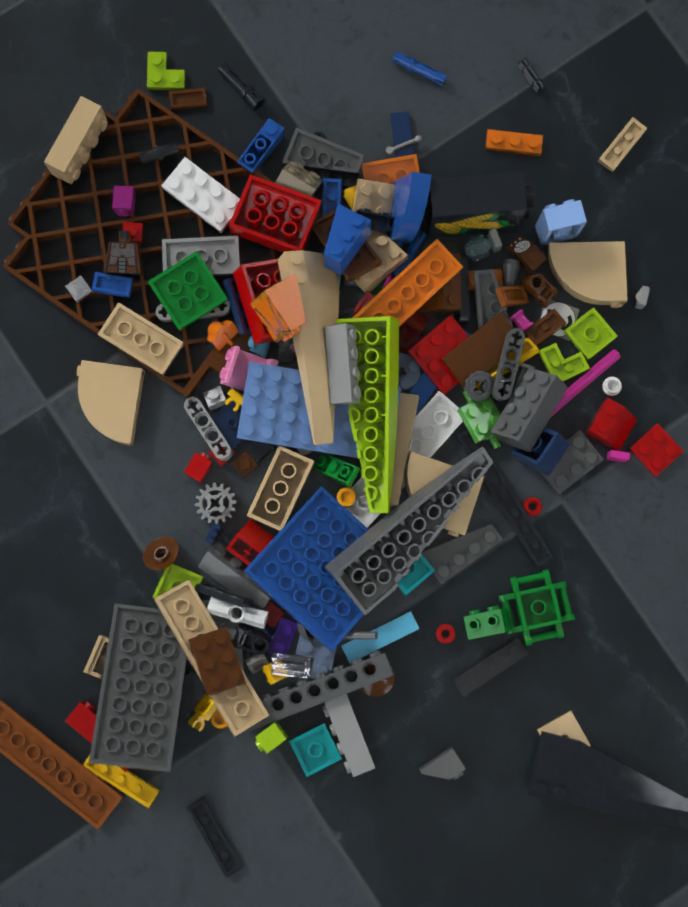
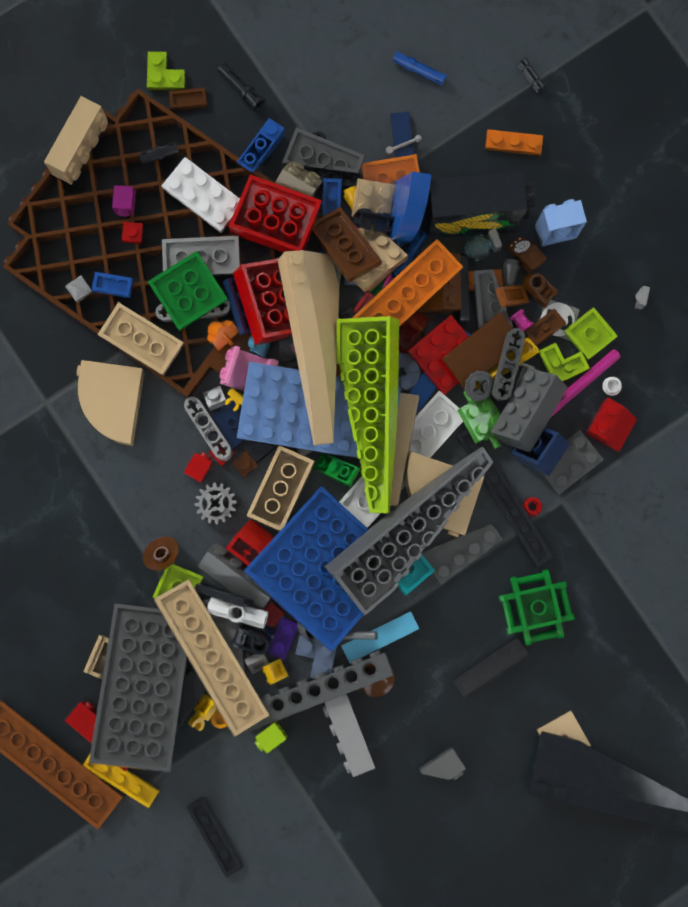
torso [104,231,143,275] -> none
reddish brown plate [188,627,246,697] -> none
dark blue tile [205,523,224,545] -> none
orange slope [251,273,306,343] -> none
clear tile [271,653,310,678] -> none
teal plate [289,723,342,777] -> none
blue wedge [324,204,371,275] -> none
light grey brick [325,323,361,406] -> none
light orange tile [337,487,356,507] -> none
red plate [436,624,455,644] -> none
green brick [463,605,511,640] -> none
tan brick [546,241,628,308] -> none
tan plate [598,117,647,172] -> none
dark pink tile [606,450,630,462] -> none
red plate [629,423,684,477] -> none

